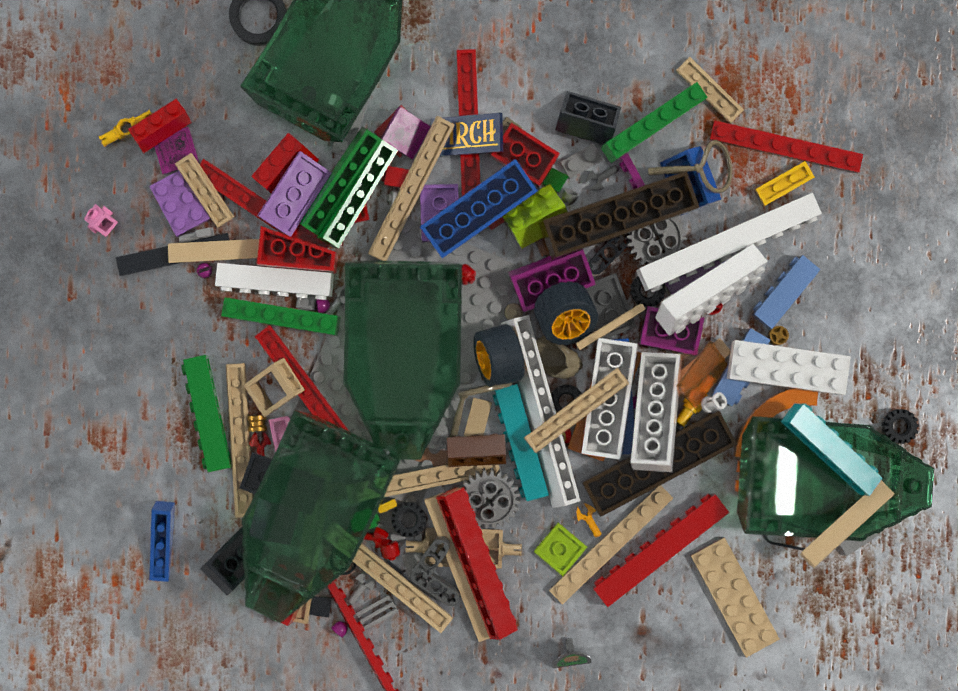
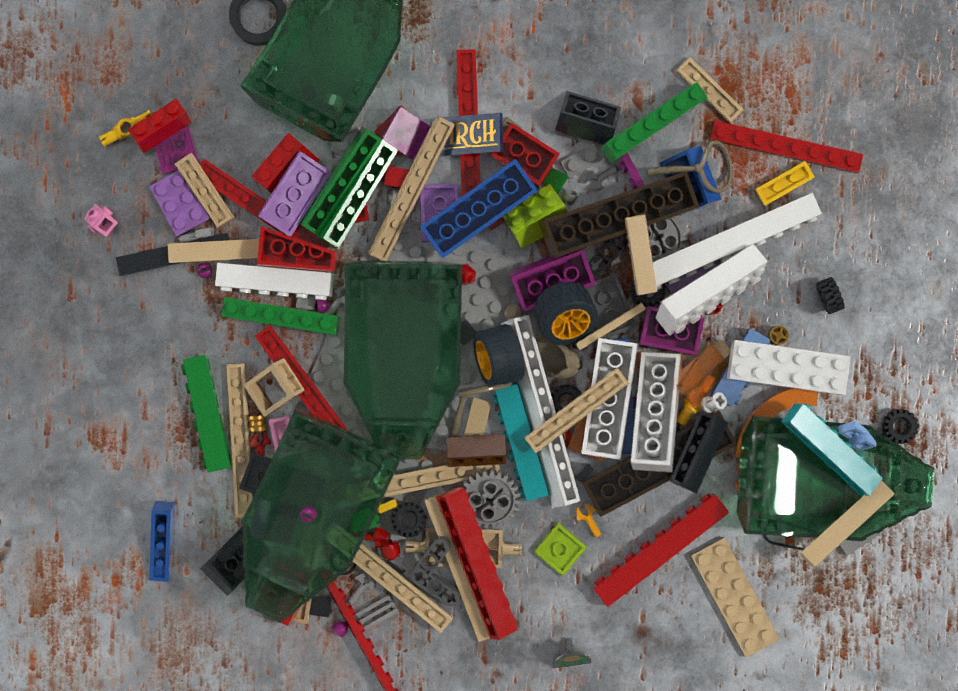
tan plate [549,485,673,605] -> none
medium blue brick [752,255,821,330] -> none
none -> magenta hinge [300,506,317,522]
none -> black tile [451,319,476,346]
none -> black tile [574,464,593,482]
none -> tan tile [625,215,657,295]
none -> black brick [670,410,728,494]
none -> black tyre [816,277,845,314]
none -> light blue slope [838,421,877,451]

